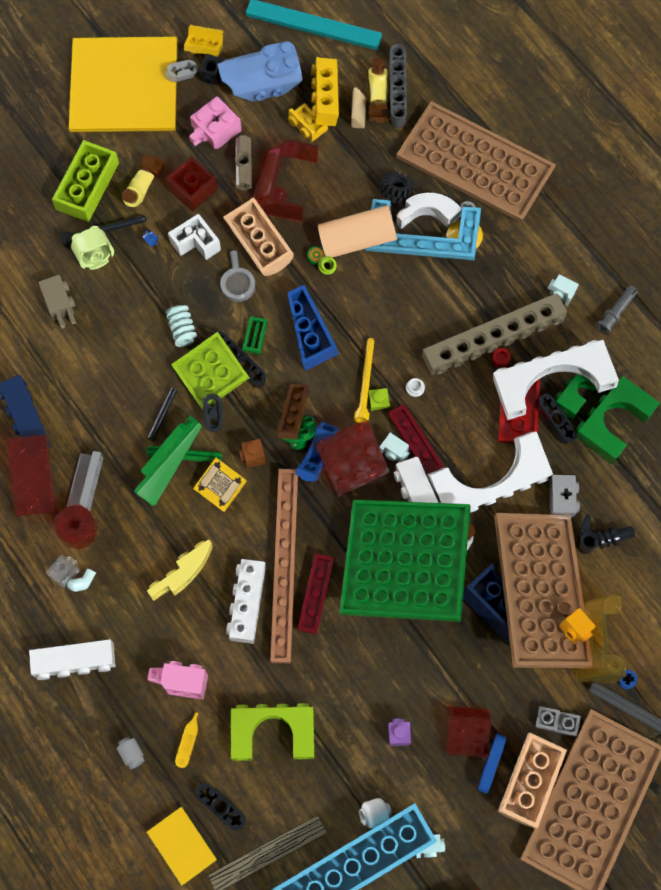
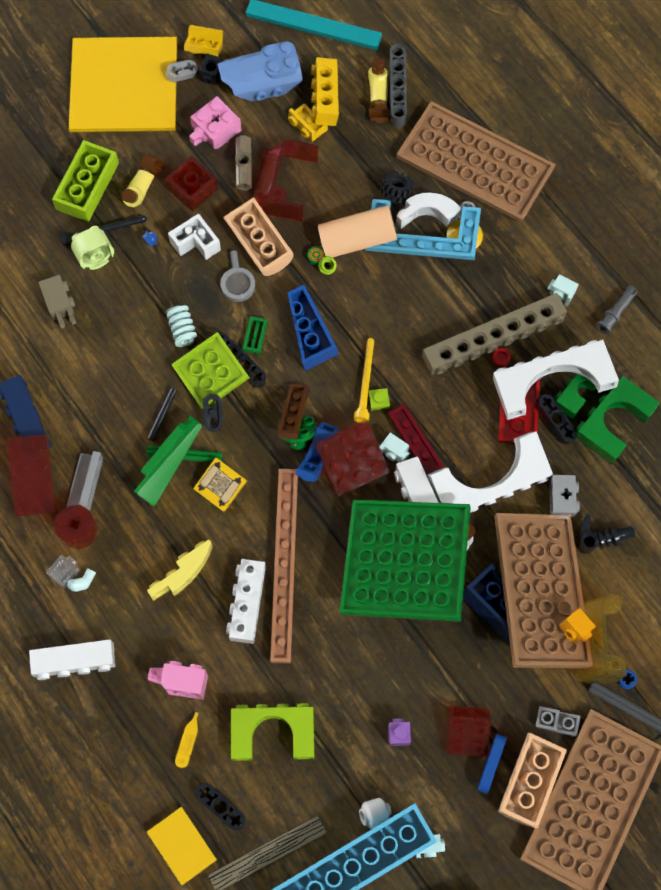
light grey brick [116,737,145,770] -> none
dark orange brick [239,439,266,468] -> none
dark red plate [297,553,334,635] -> none
tan slope [351,88,366,128] -> none
white plate [406,378,425,397] -> none

